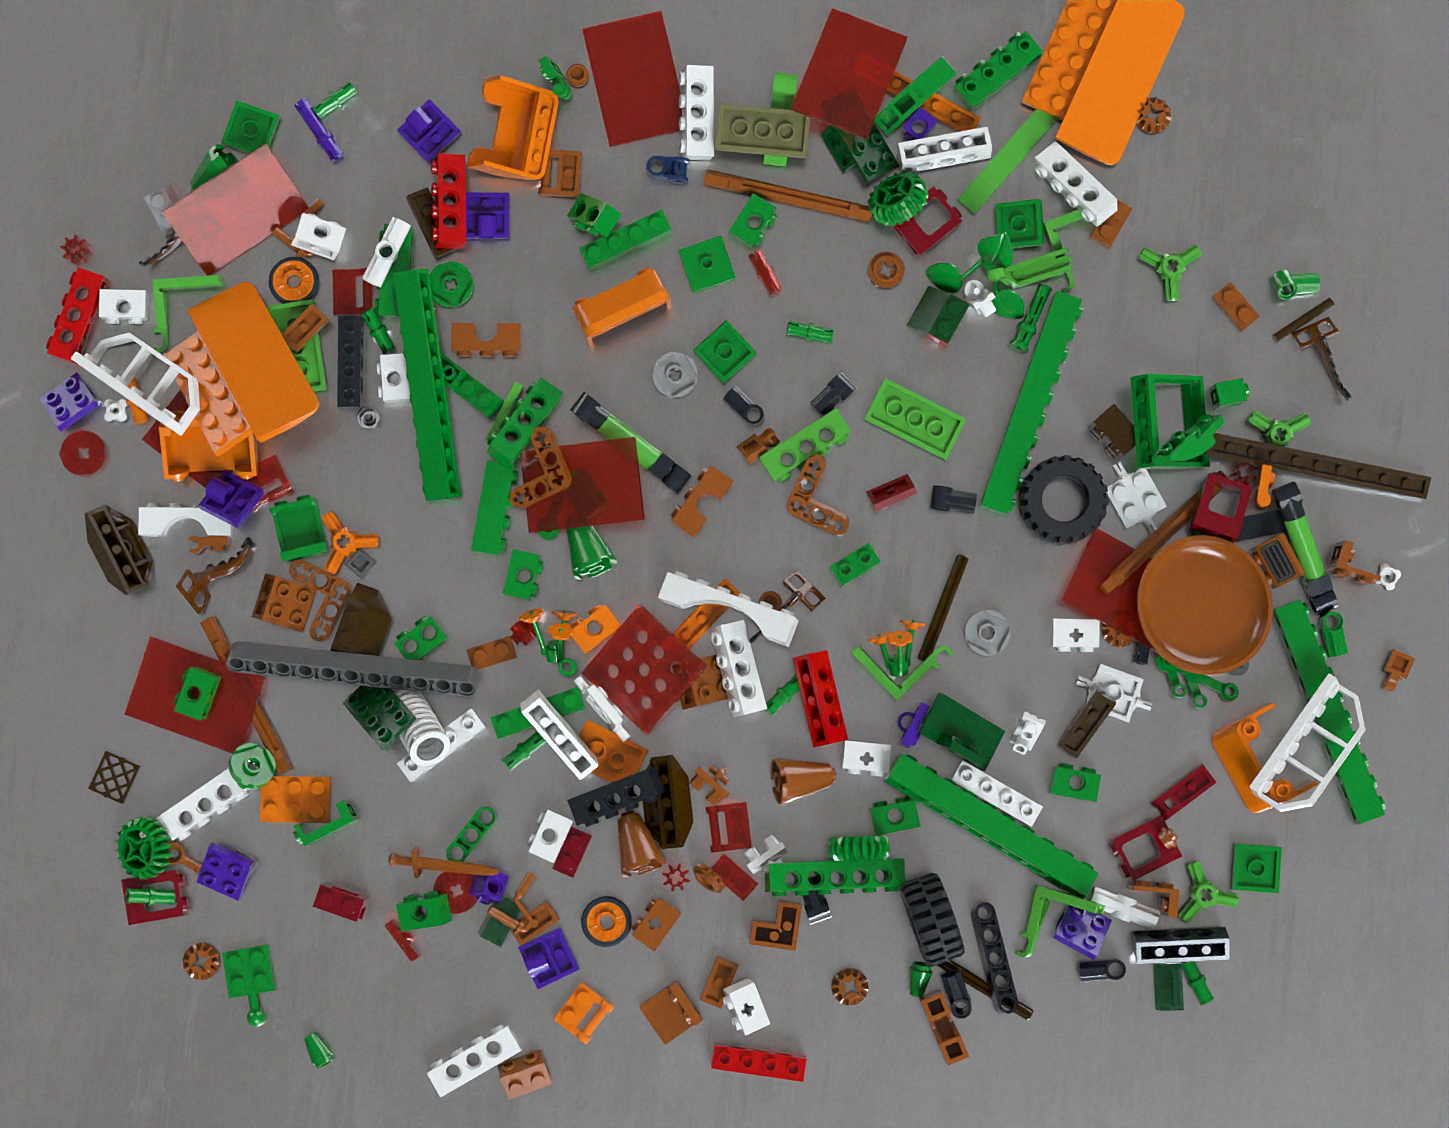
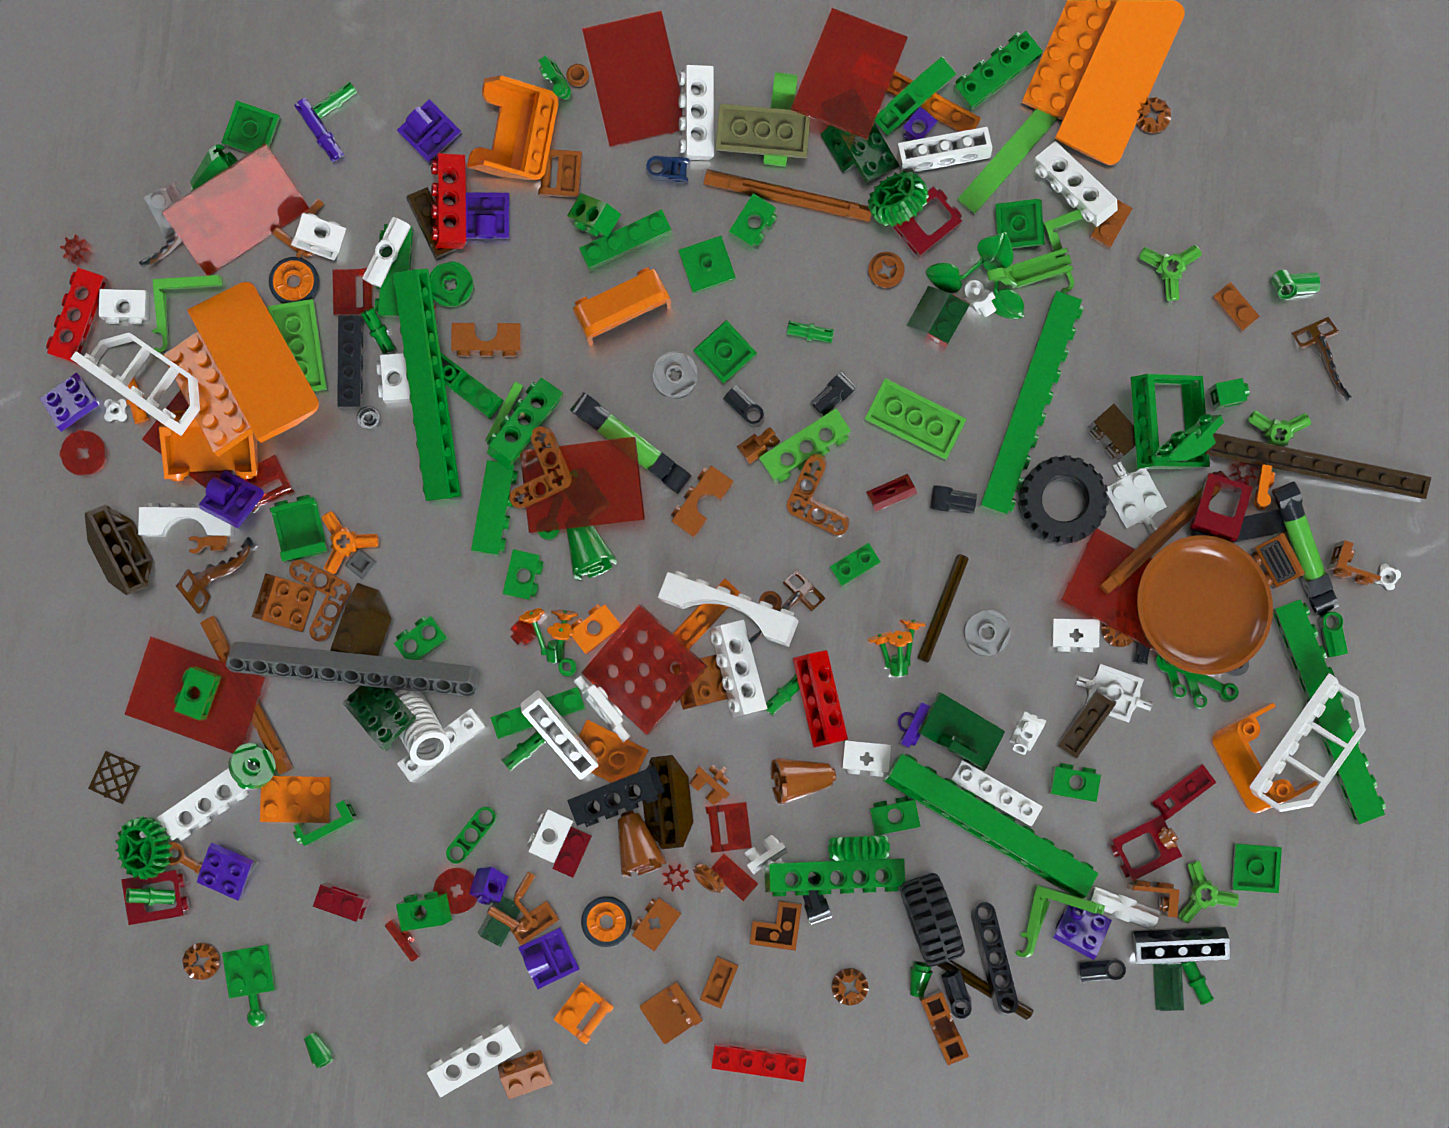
dark orange plate [282,304,329,353] -> none
dark orange sword [388,846,500,878] -> none
dark orange plate [466,636,517,670] -> none
white brick [723,978,770,1036] -> none
clear red pin [748,249,783,296] -> none
bright green hinge [851,645,953,700] -> none
green pin [1009,283,1052,352] -> none
dark brown bar [1273,297,1335,342] -> none
dark orange plate [1382,649,1415,692] -> none

